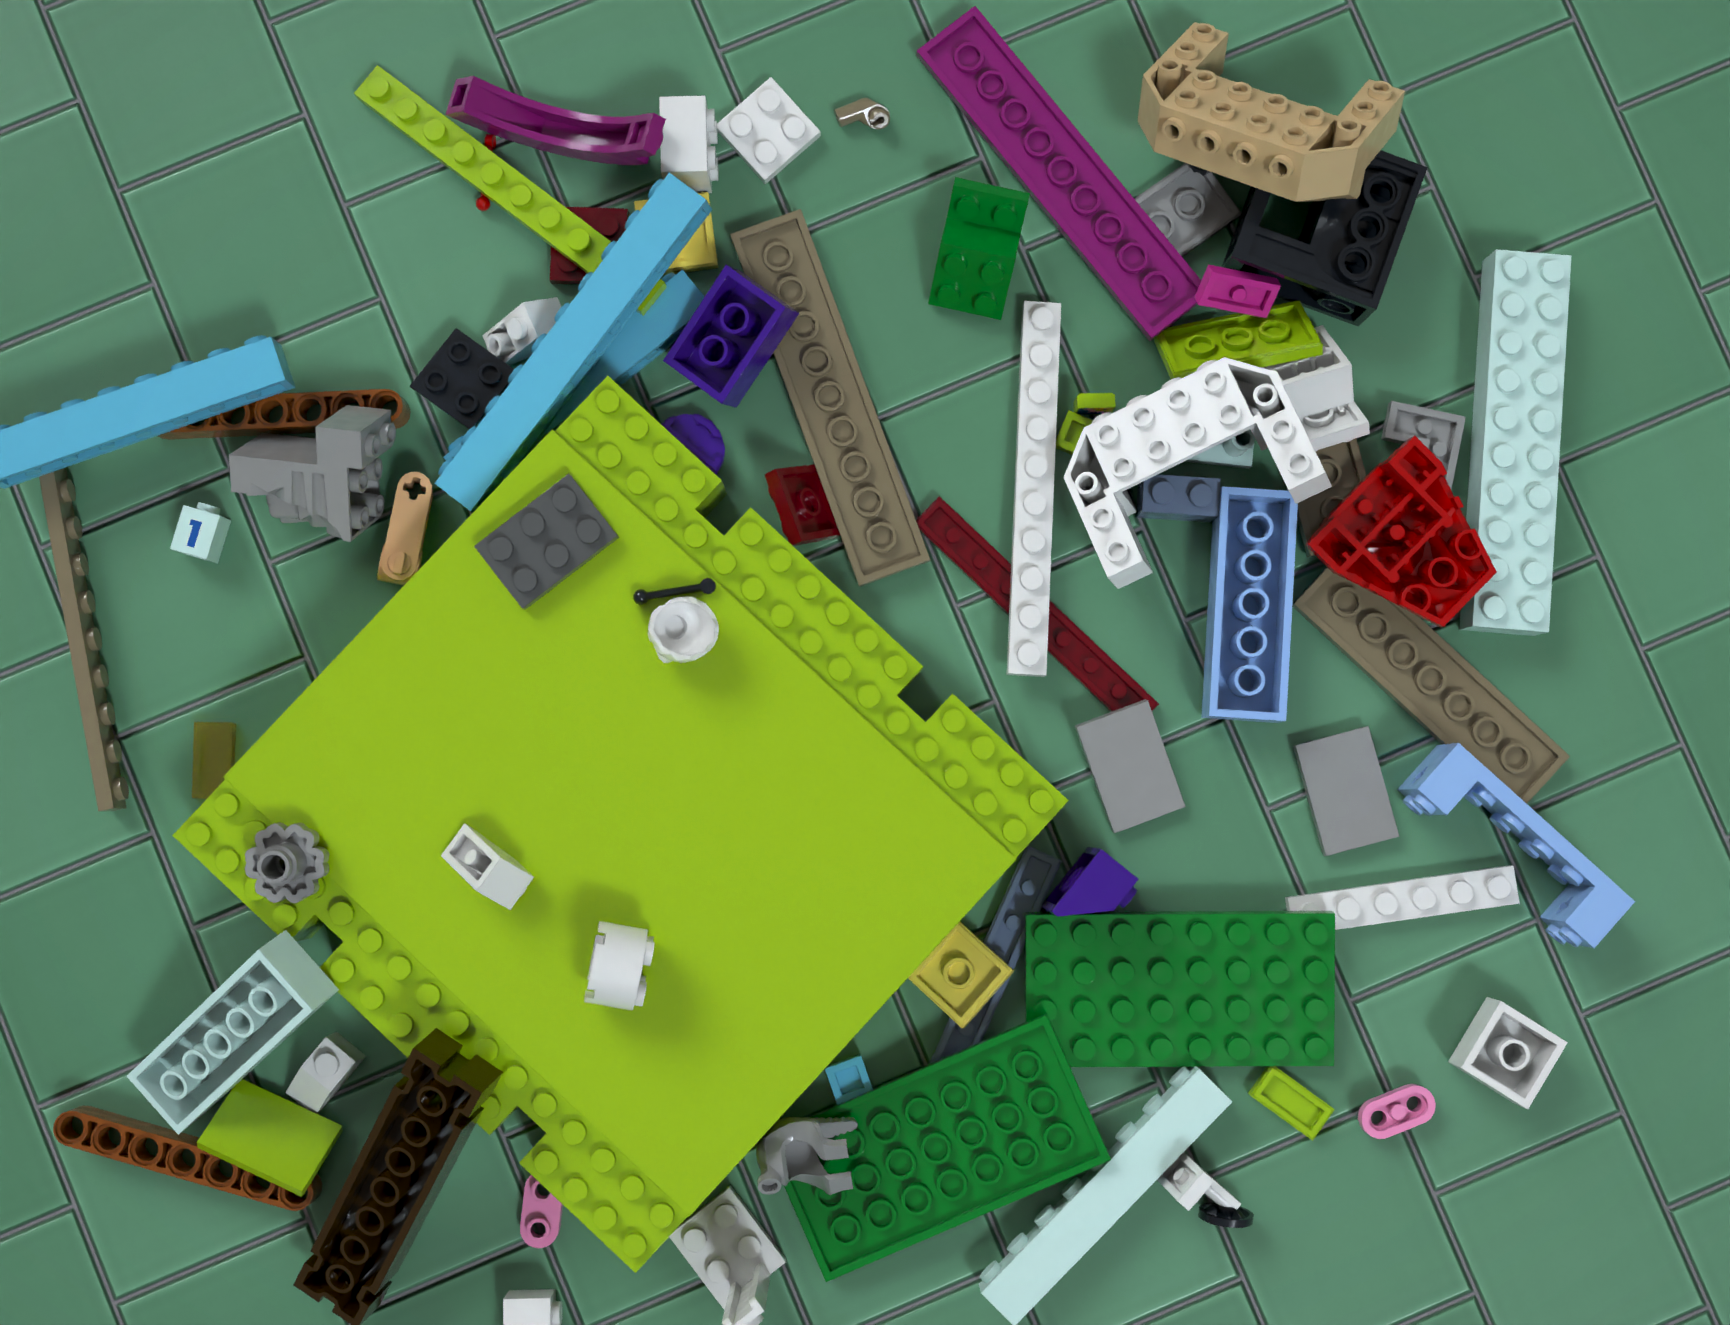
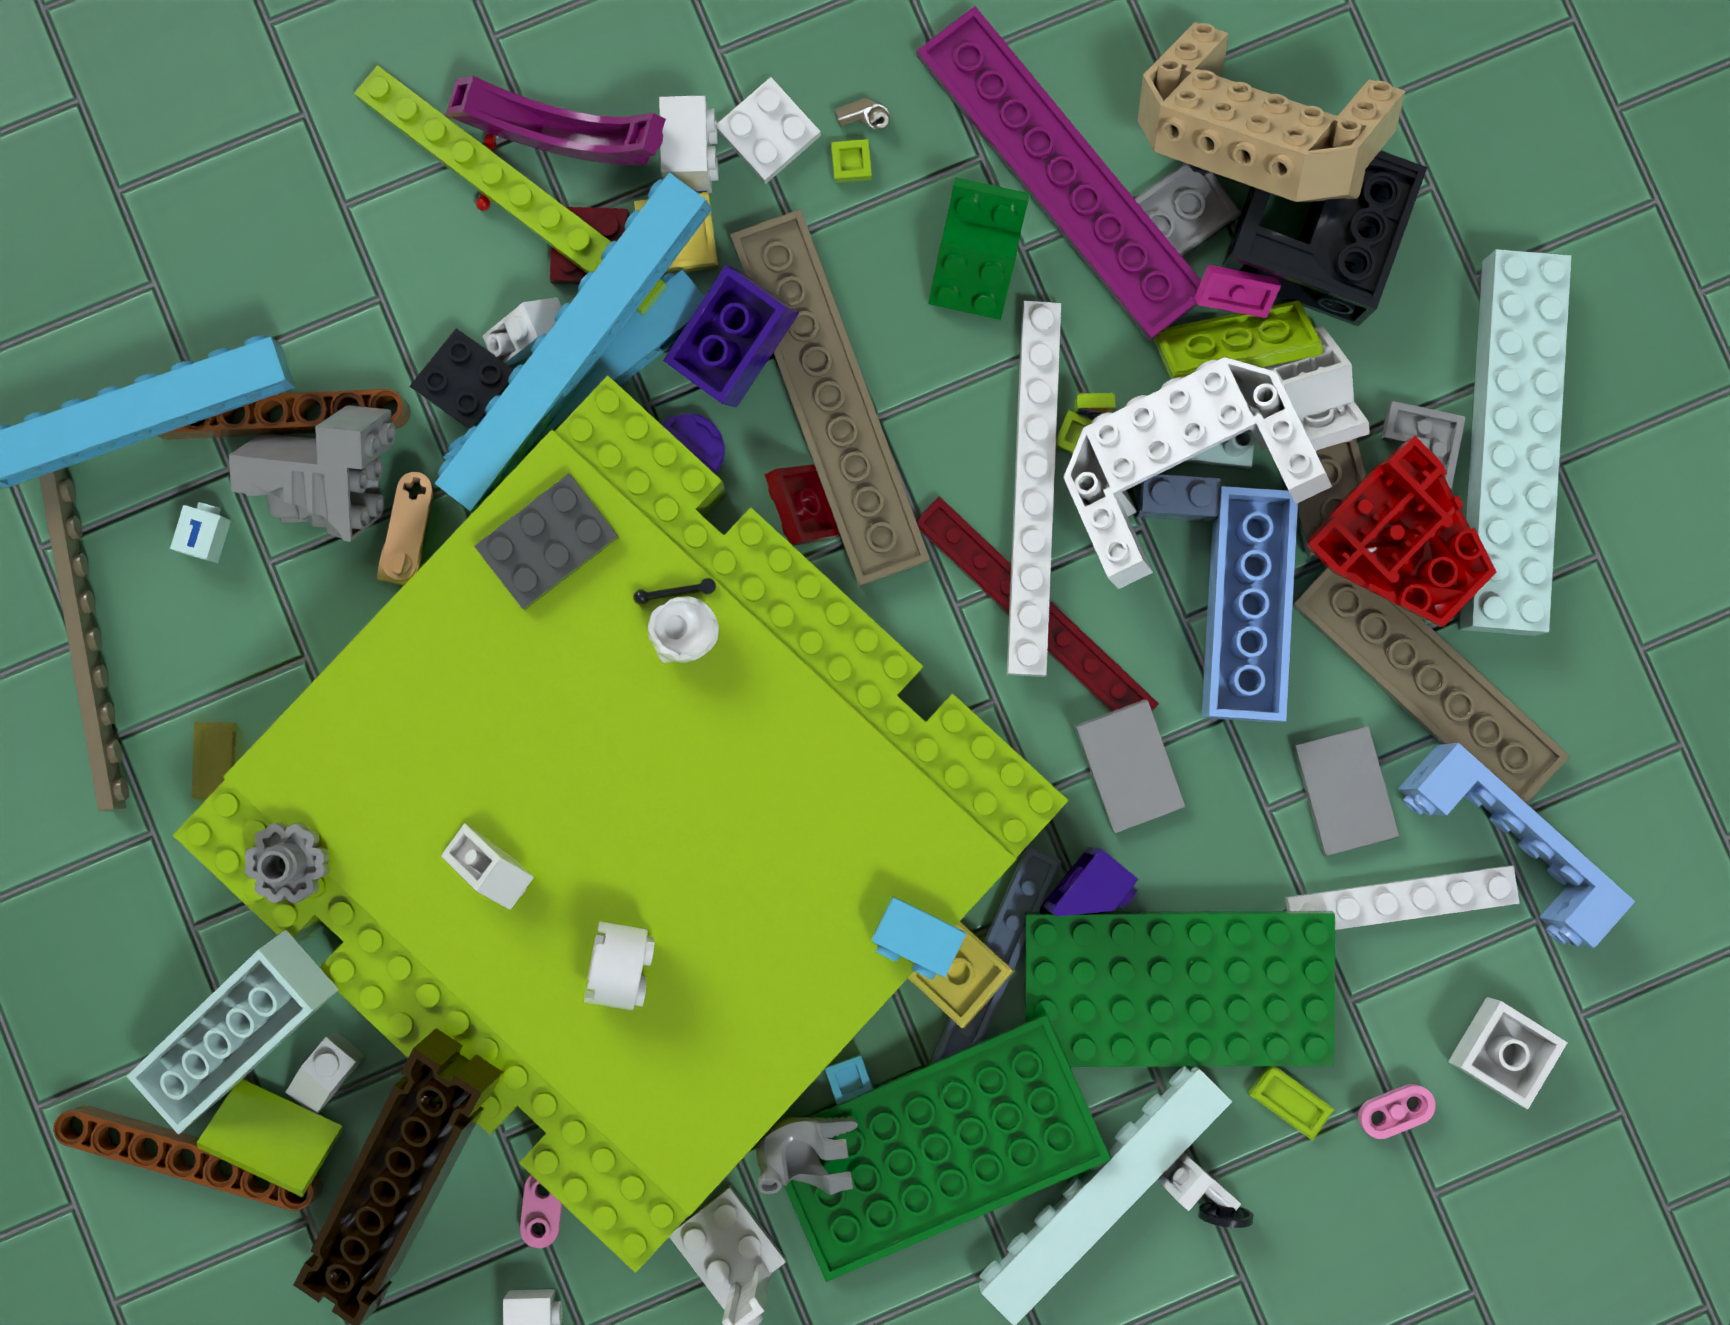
none -> lime tile [831,139,872,183]
none -> medium azure brick [871,896,966,980]

